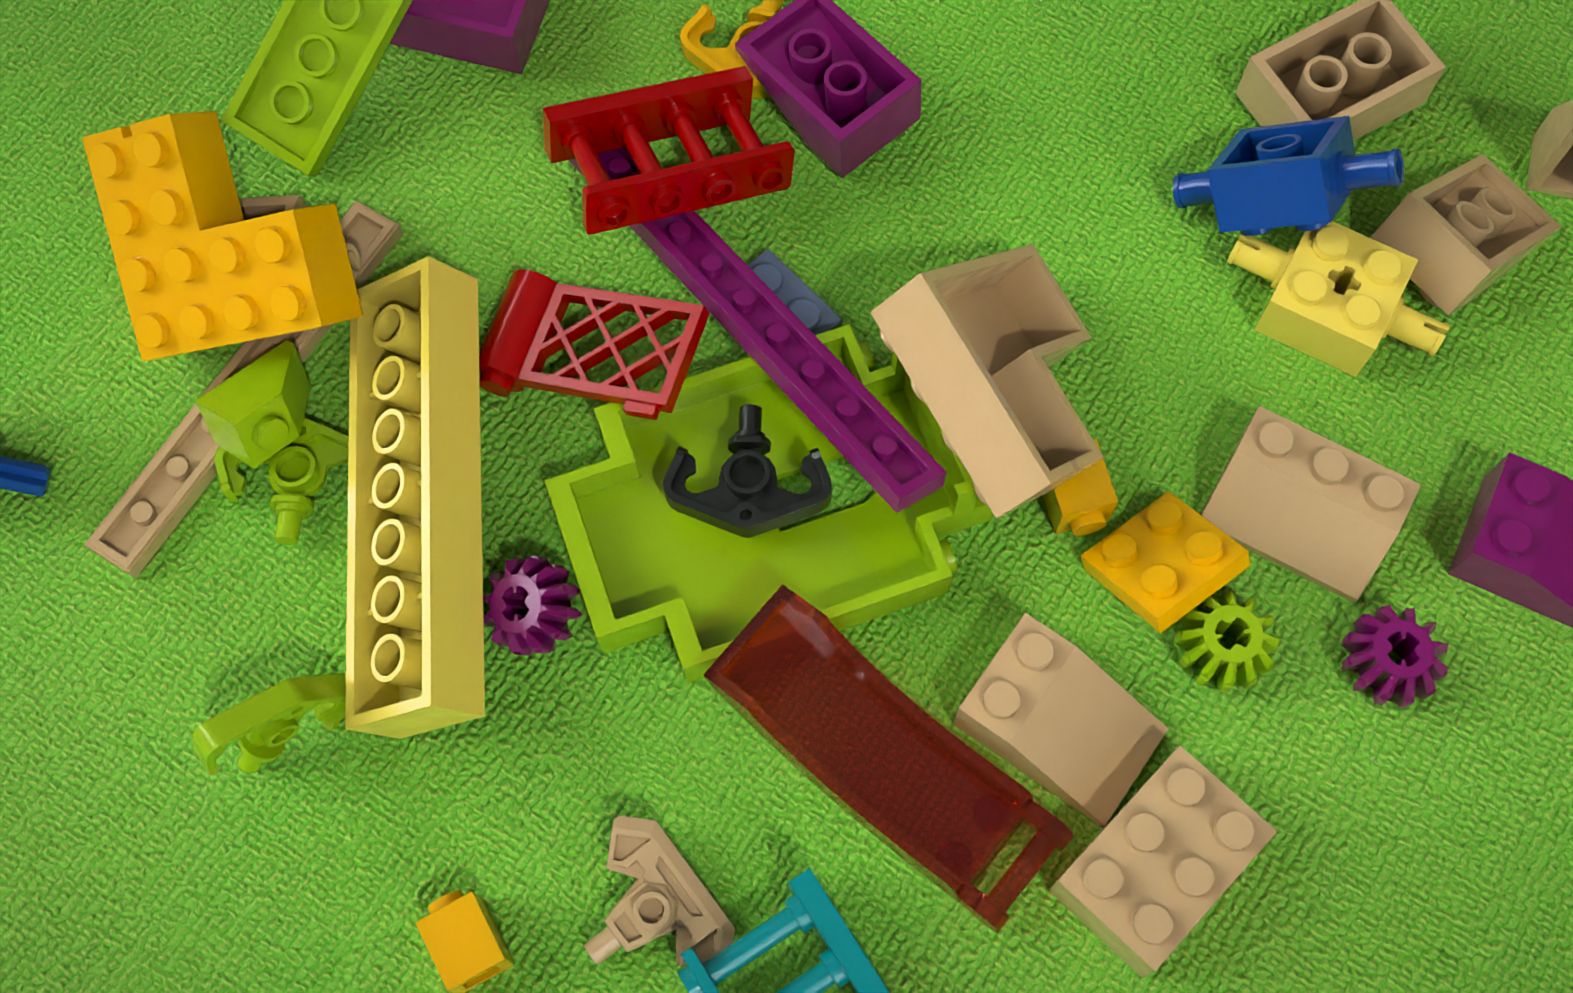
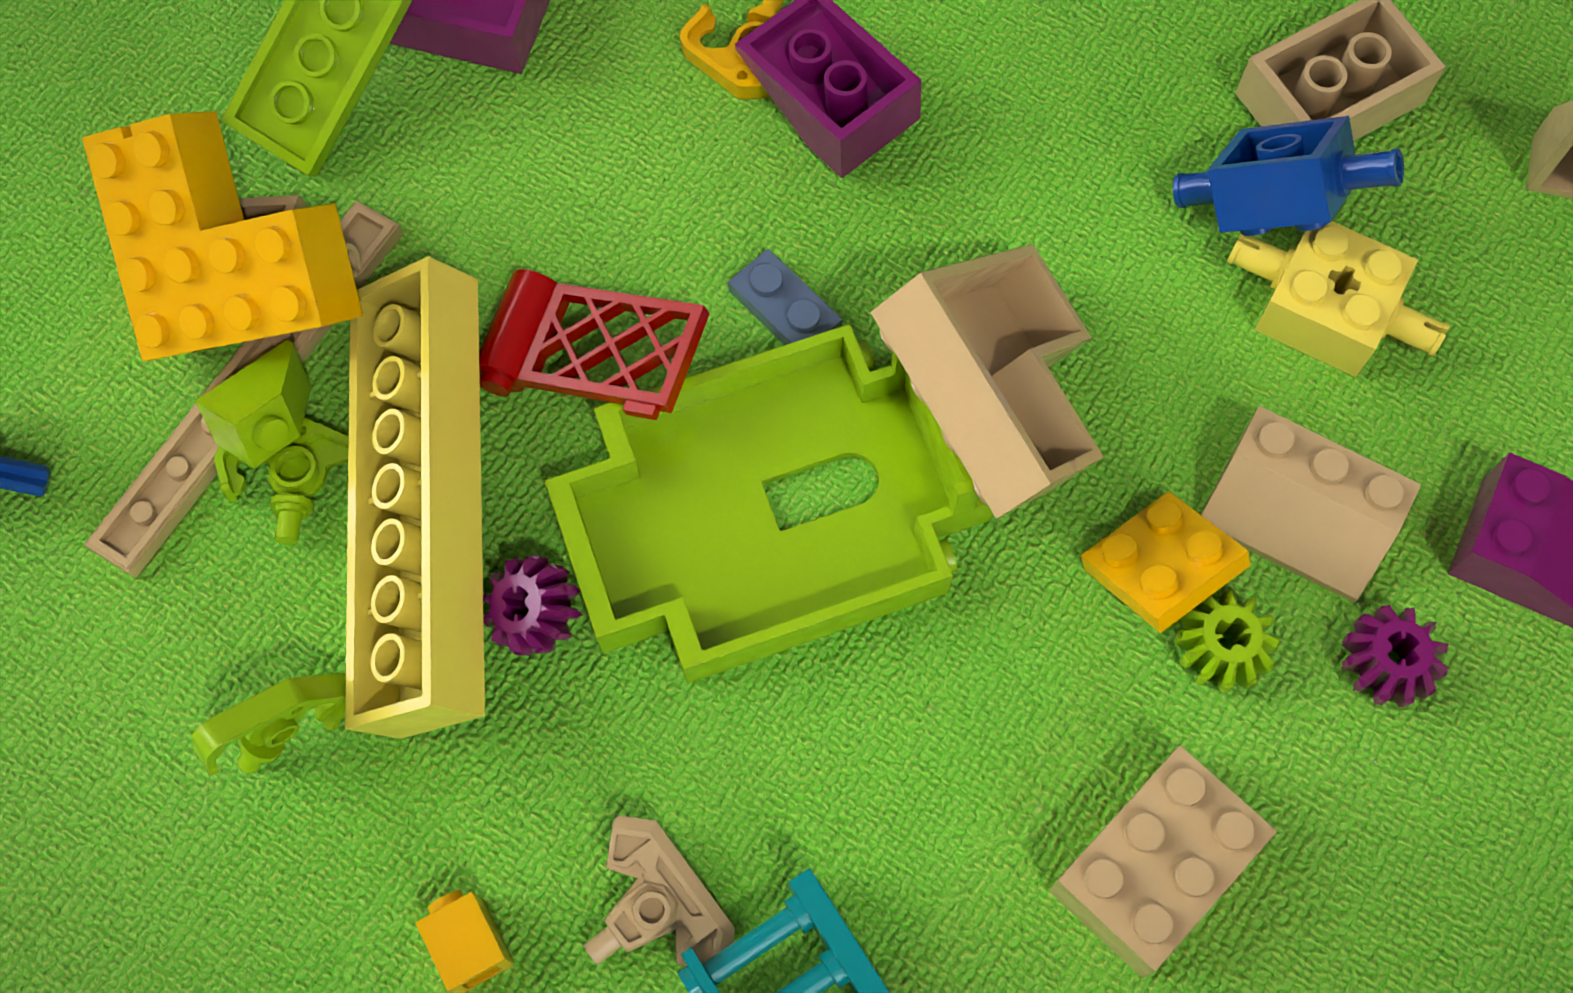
red fence [543,66,795,235] -> none
magenta plate [568,147,947,513] -> none
pearl dark grey piece [663,404,832,538] -> none
clear red windscreen [703,584,1074,933] -> none
tan slope [953,612,1168,828] -> none
yellow brick [1042,439,1119,536] -> none
tan slope [1370,154,1562,316] -> none

